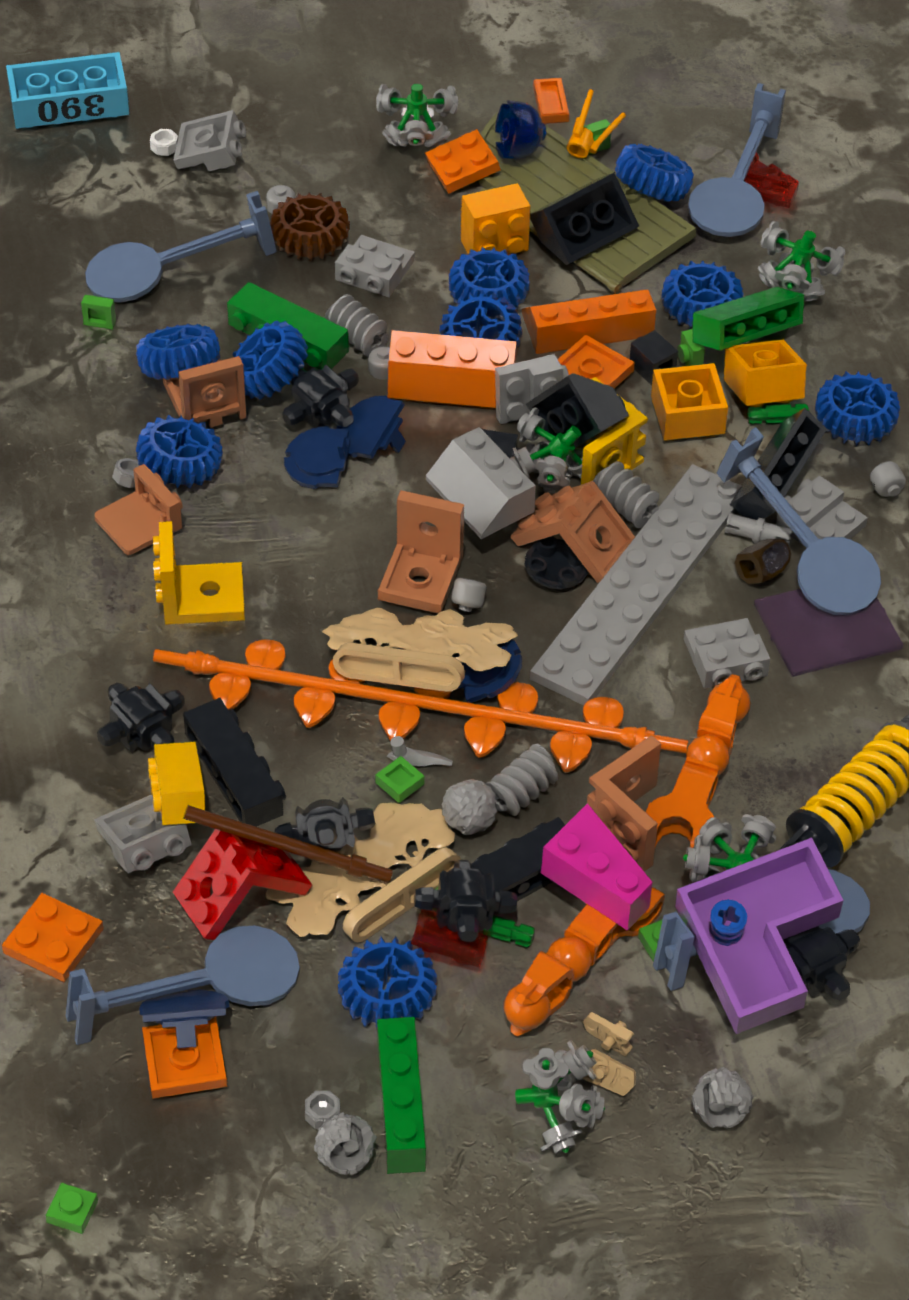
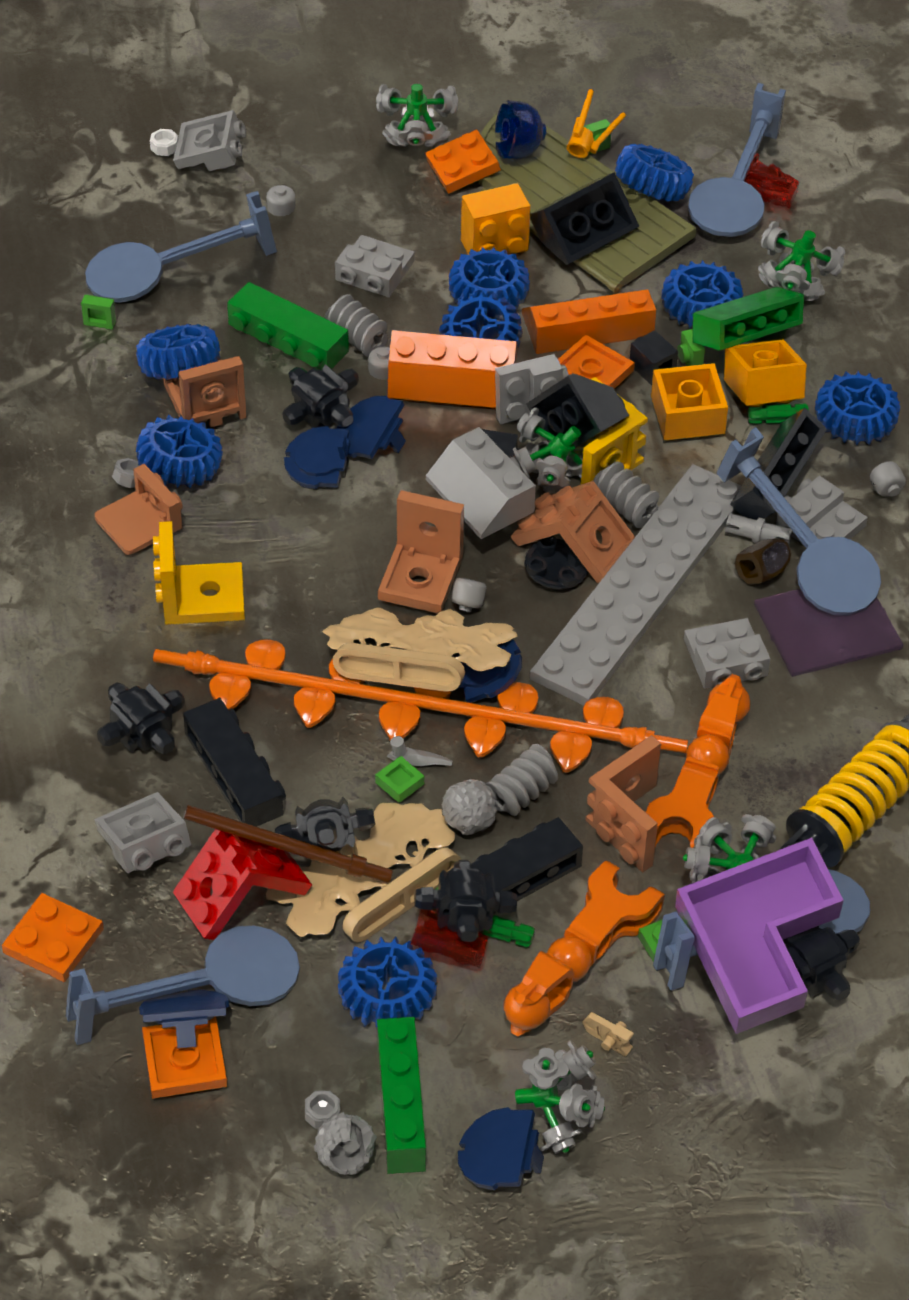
medium azure brick [6,52,129,129] -> none
bright green plate [45,1183,98,1234] -> none
yellow brick [148,742,205,825] -> none
blue gear [232,320,308,400] -> none
reddish brown gear [270,192,350,261] -> none
orange tile [533,78,570,124] -> none
dark pink wedge [541,803,653,930] -> none
tan piece [583,1049,636,1096] -> none
light grey piece [692,1067,754,1128] -> none
blue bush [710,899,748,946] -> none
none -> dark blue piece [458,1107,544,1190]

